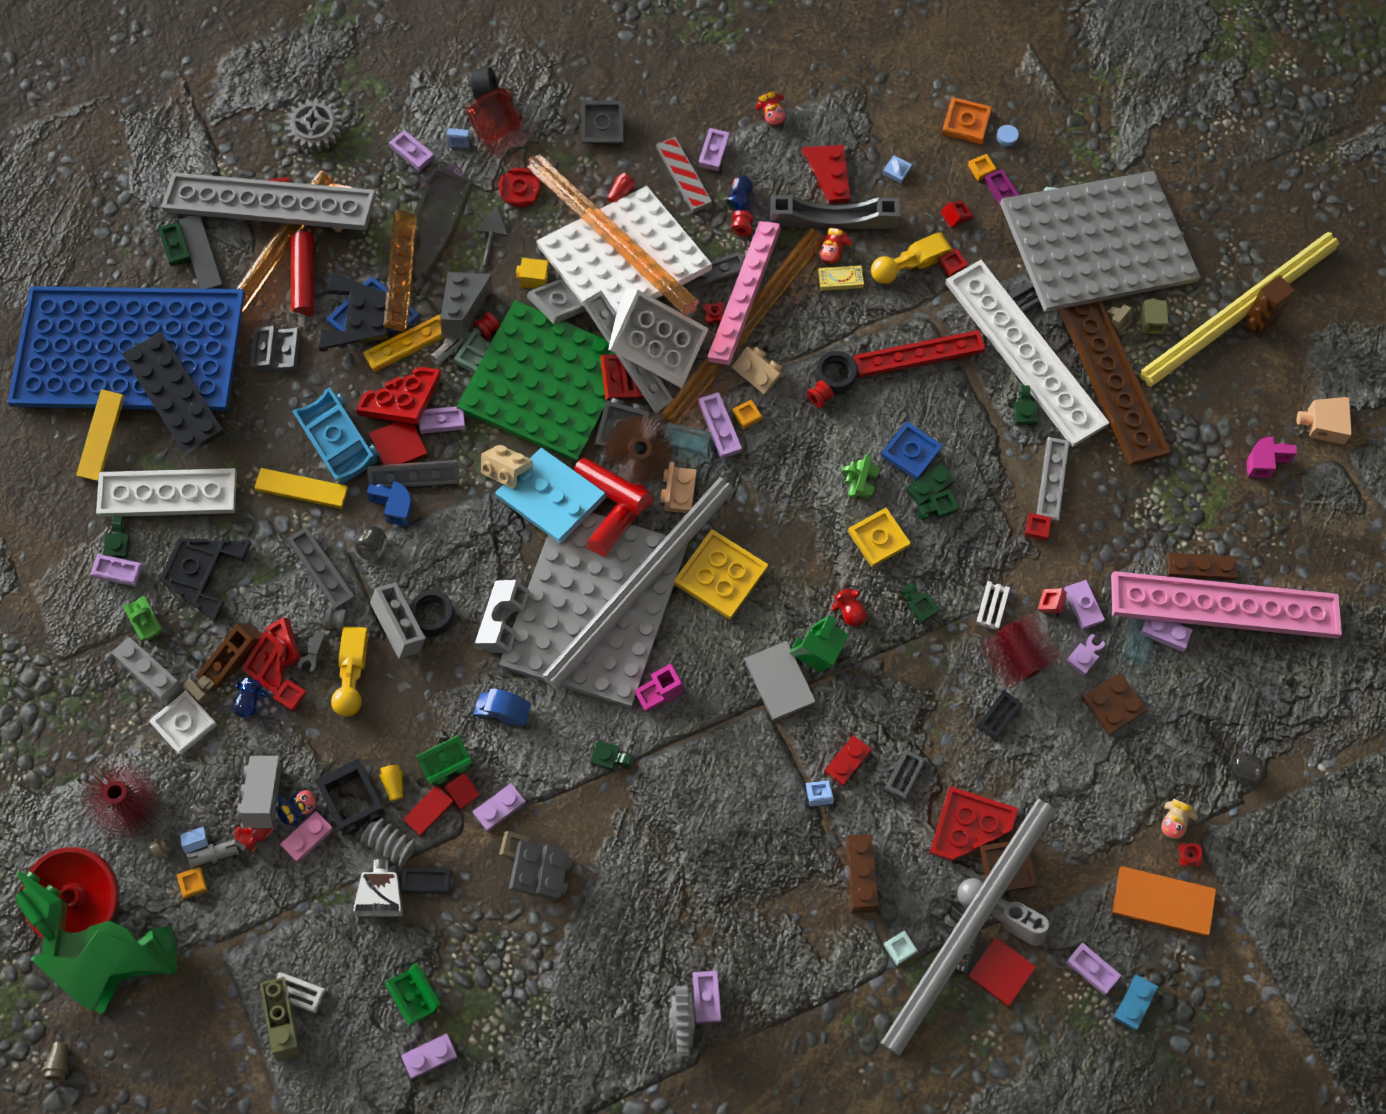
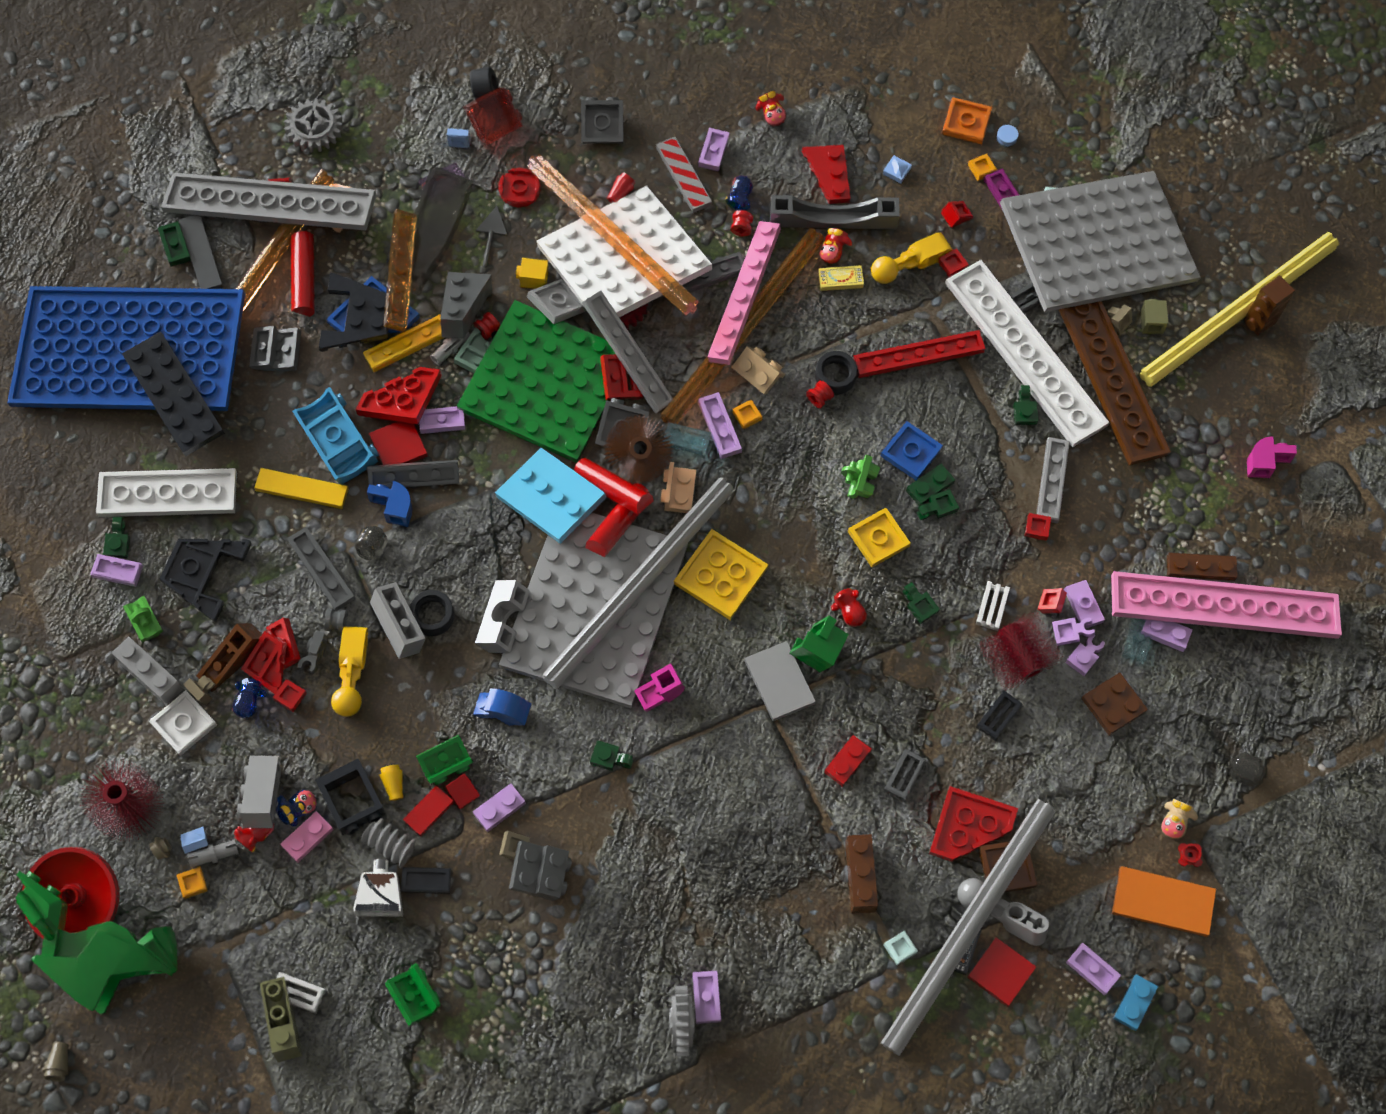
yellow tile [76,389,125,481] -> none
lavender plate [389,130,434,172] -> none
lavender plate [401,1034,458,1079] -> none
tan bracket [481,445,533,489] -> none
white slope [609,289,709,388] -> none
red plate [703,302,725,324] -> none
light blue tile [806,780,833,807] -> none
light nougat torso [1297,397,1351,444] -> none
none -> lavender plate [1052,617,1095,646]

